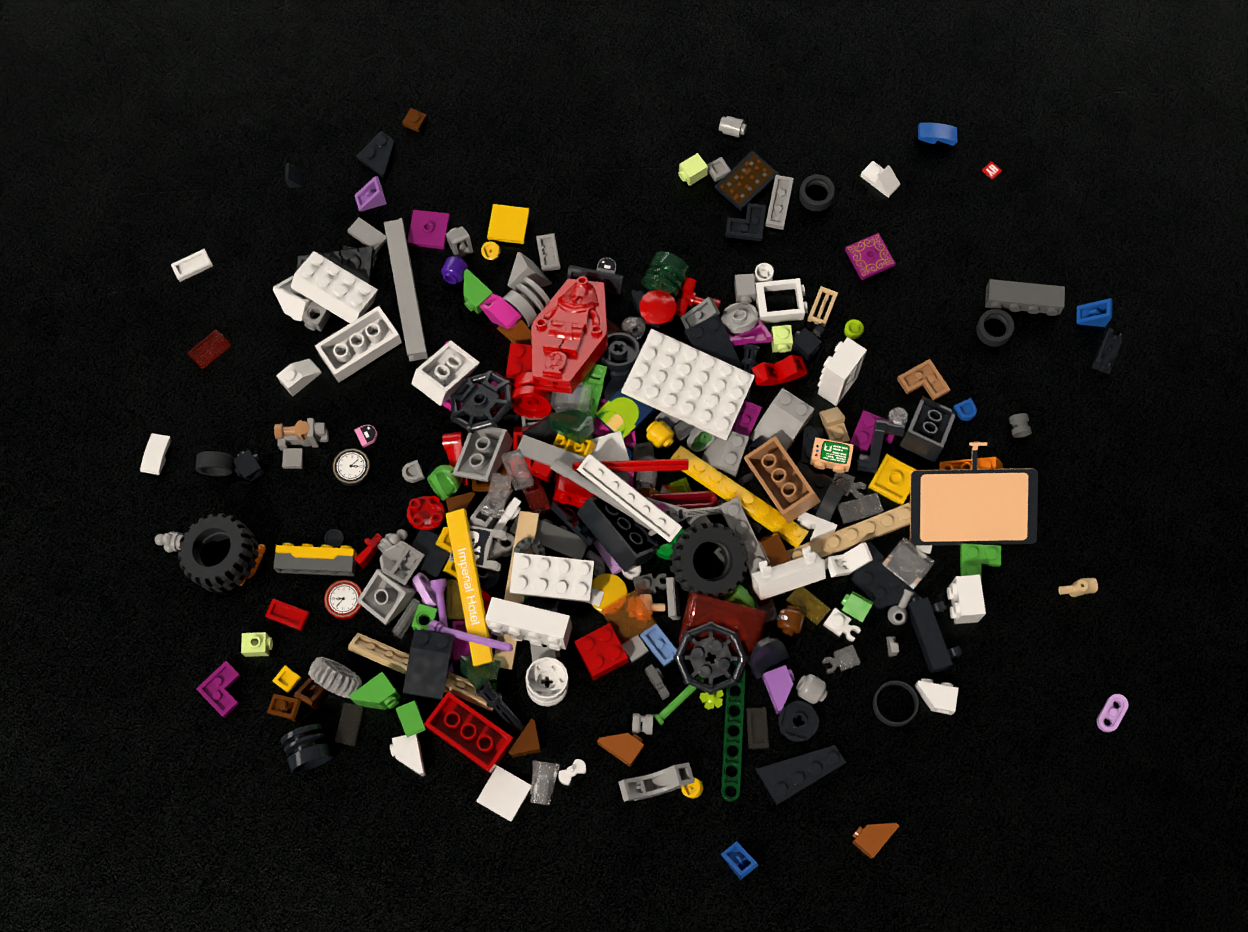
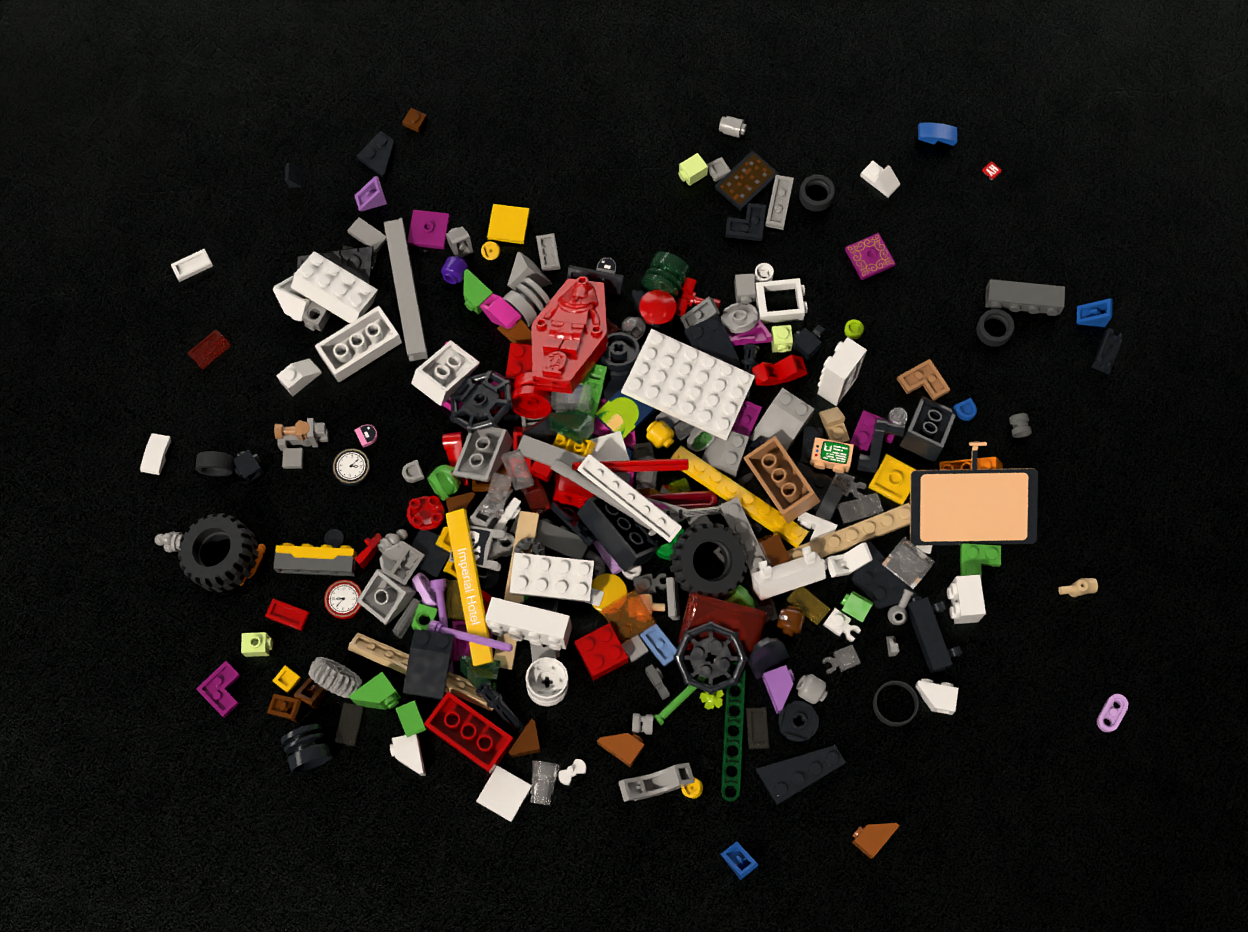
tan tile [807,286,838,327] -> none

